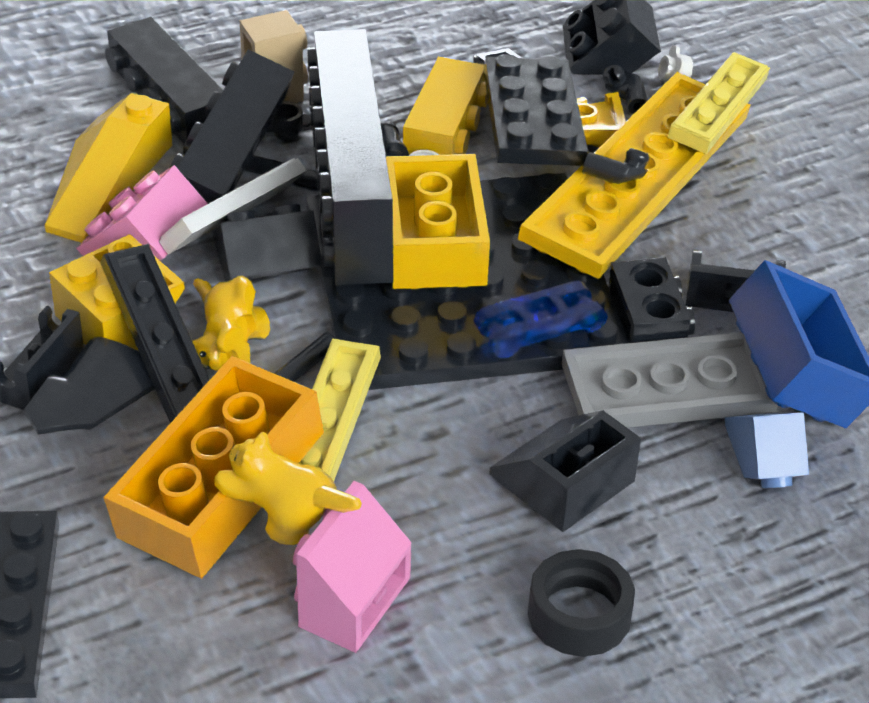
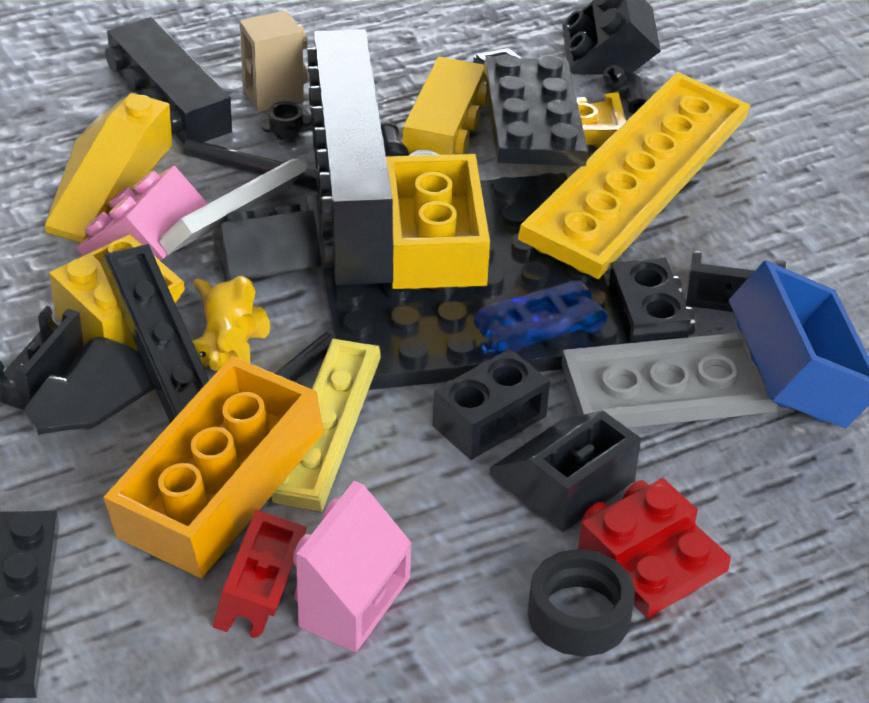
black brick [170,49,294,204] -> none
yellow animal [214,432,362,545] -> none
black arm [582,148,650,184] -> none
white plate [658,45,693,83] -> none
light yellow tile [667,52,770,154] -> none
slope [725,412,809,488] -> none
none -> red hinge [213,510,307,638]
none -> black brick [432,348,550,460]
none -> red plate [578,477,731,619]

